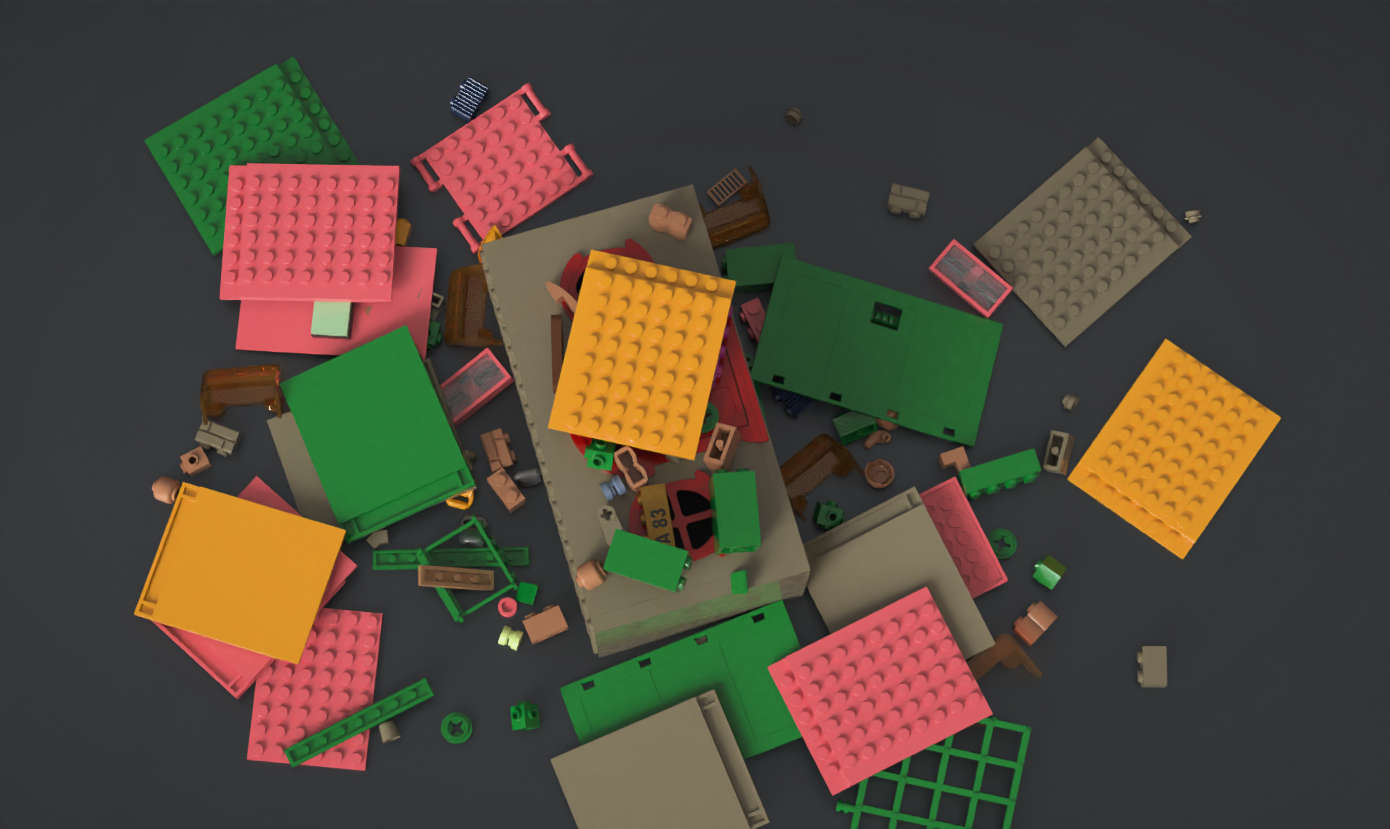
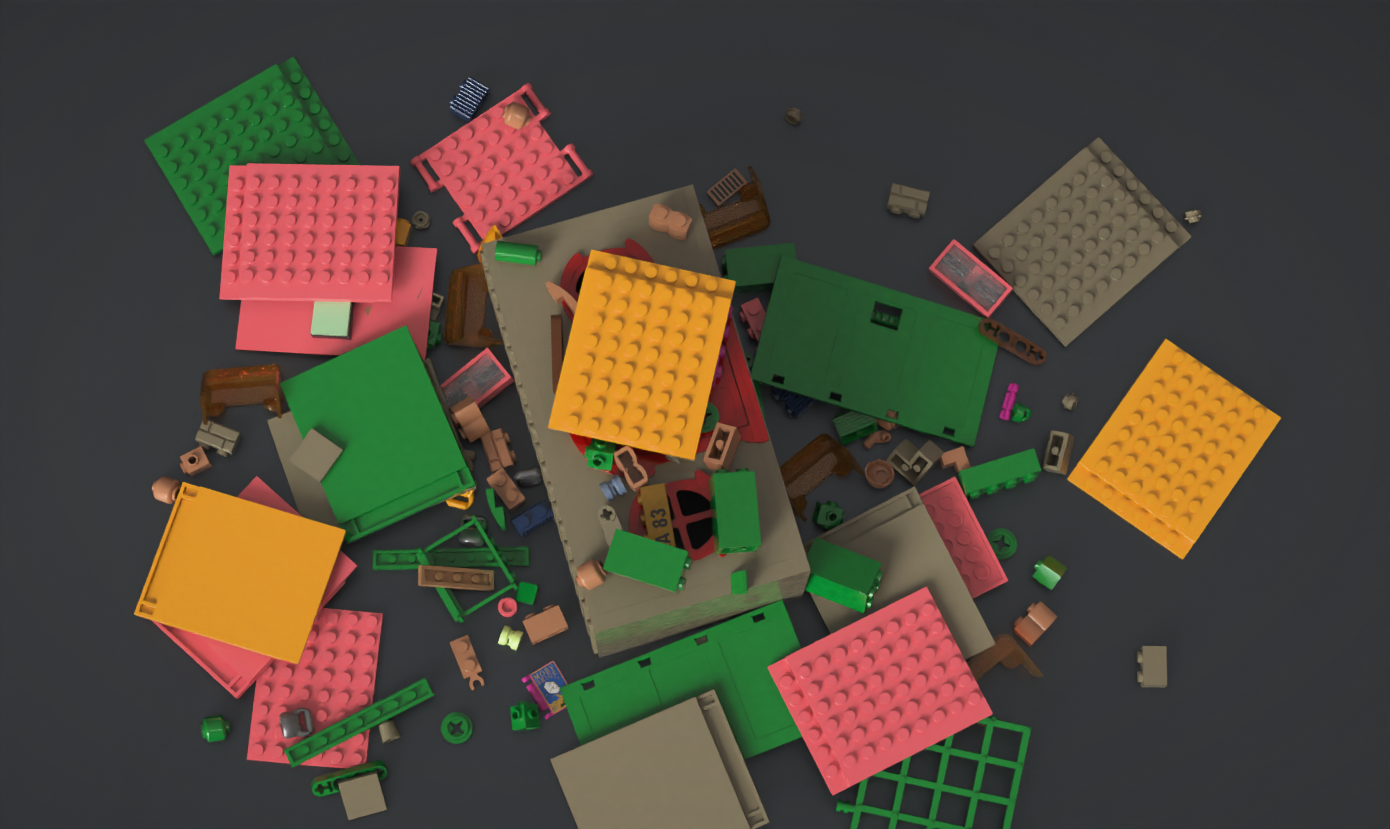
dark tan piece [366,530,389,550] -> none
none -> green head [200,715,230,742]
none -> flat silver piece [279,707,315,738]
none -> dark tan tile [289,428,344,483]
none -> green beam [311,760,387,797]
none -> dark tan tile [338,771,387,820]
none -> dark tan plate [411,211,430,229]
none -> nougat plate [449,635,485,690]
none -> nougat brick [450,396,490,443]
none -> green slope [486,488,507,533]
none -> green brick [495,240,542,266]
none -> nougat head [502,102,532,130]
none -> dark blue brick [511,500,554,538]
none -> piece [522,660,568,720]
none -> green brick [805,537,883,614]
none -> dark tan brick [886,439,944,486]
none -> reddish brown beam [978,318,1047,366]
none -> dark pink axle [999,383,1019,421]
none -> green tile [1011,402,1031,423]

